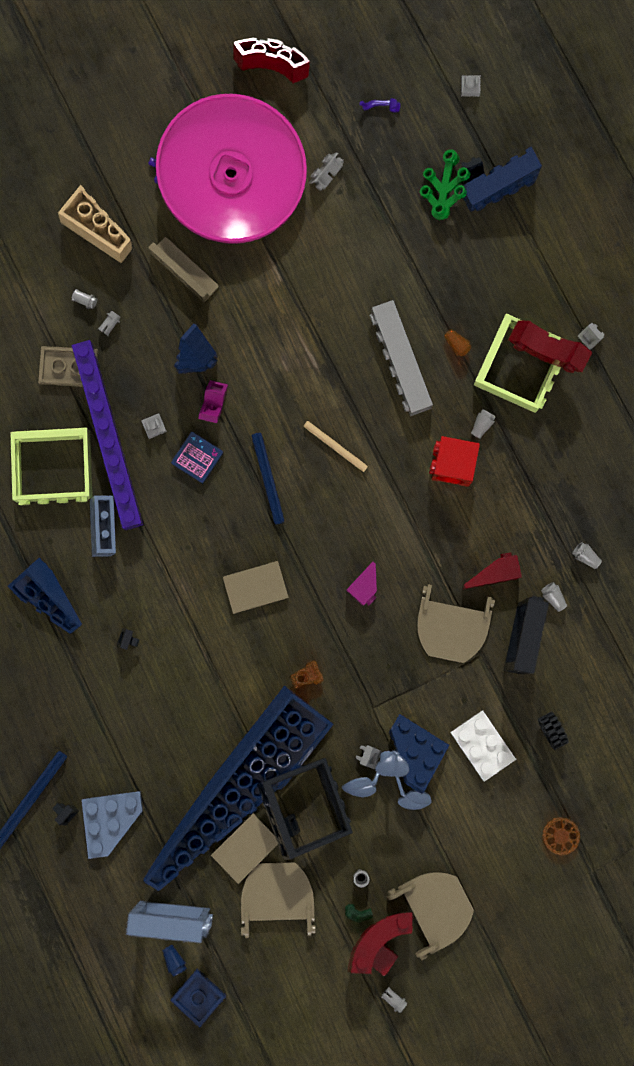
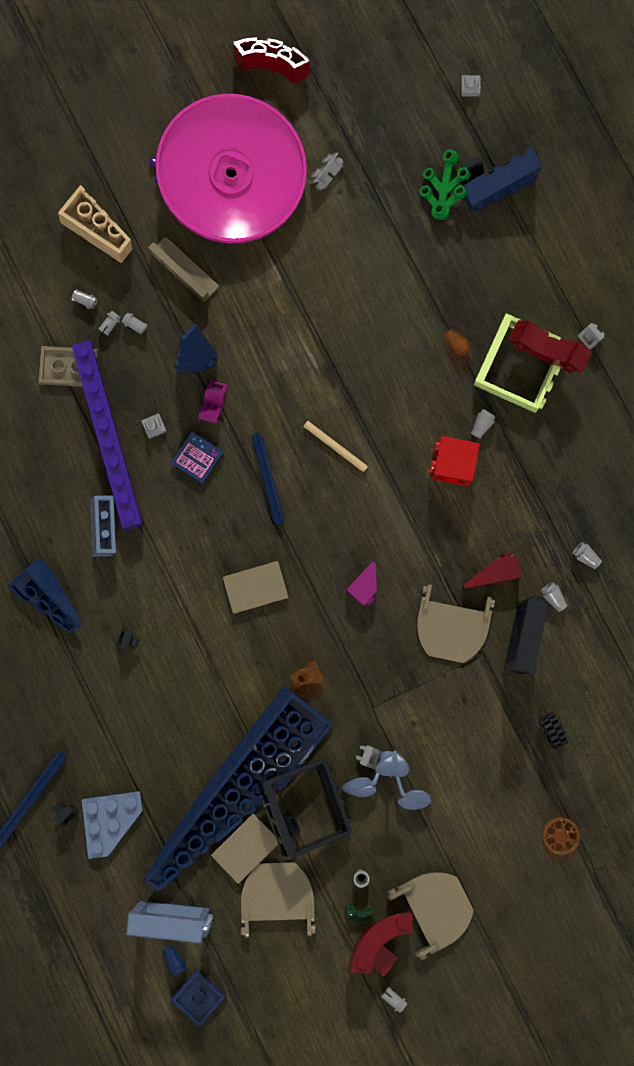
yellowish green window [11,428,93,505] -> none
dark purple piece [360,98,400,112] -> none
light grey brick [369,300,433,416] -> none
dark blue plate [389,714,449,794] -> none
white plate [450,711,516,781] -> none
none -> light grey pin [122,313,147,335]

